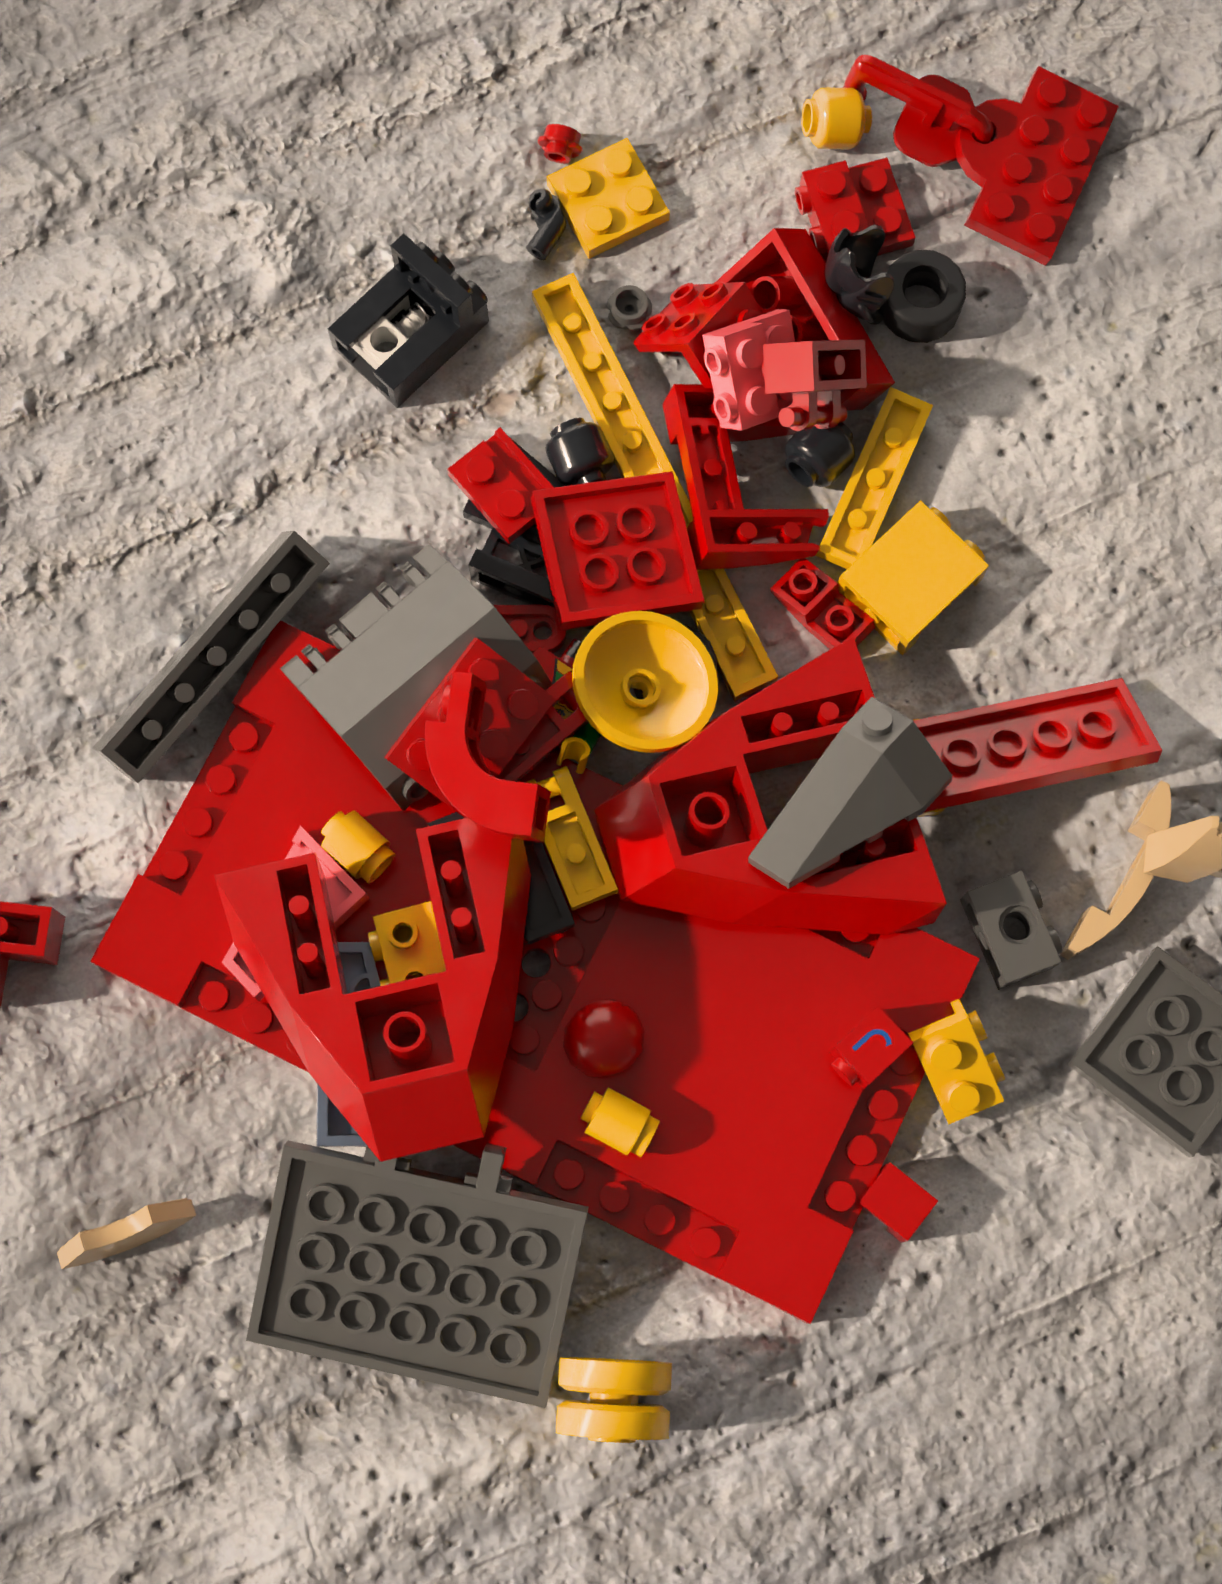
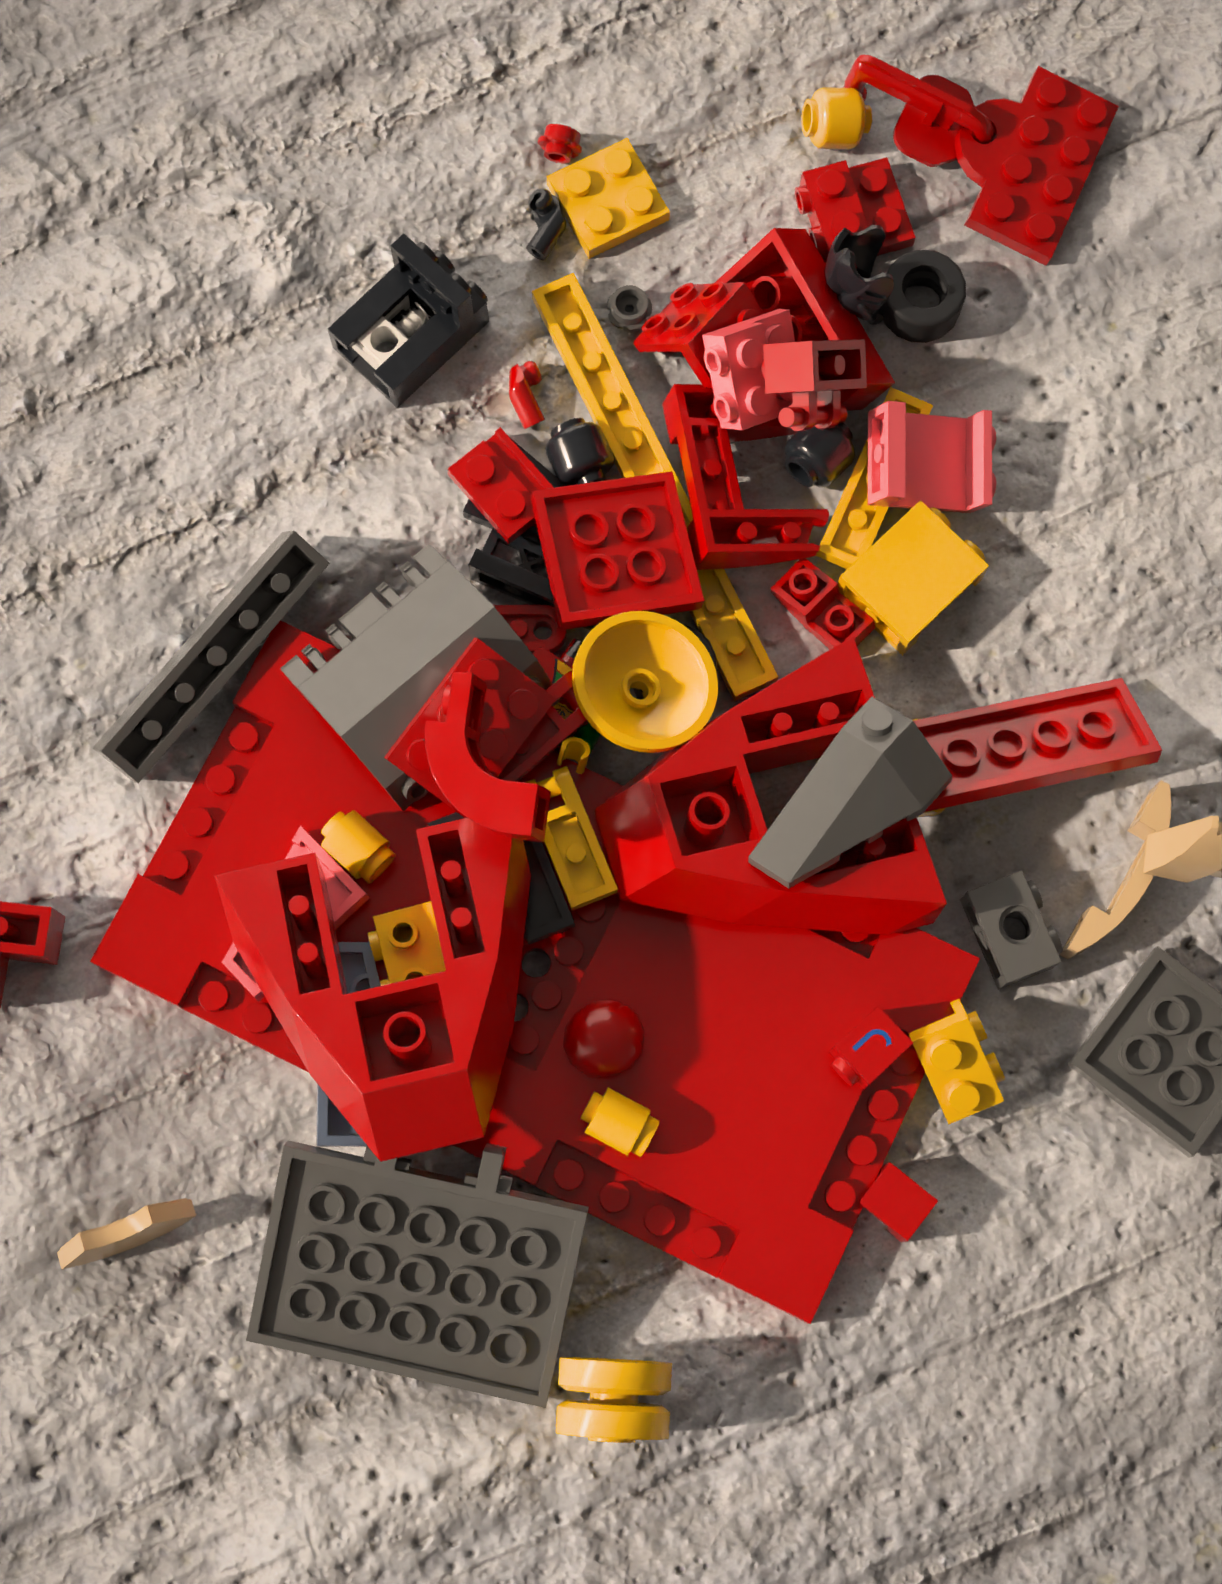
none -> red arm [509,361,545,429]
none -> coral panel [868,401,996,513]

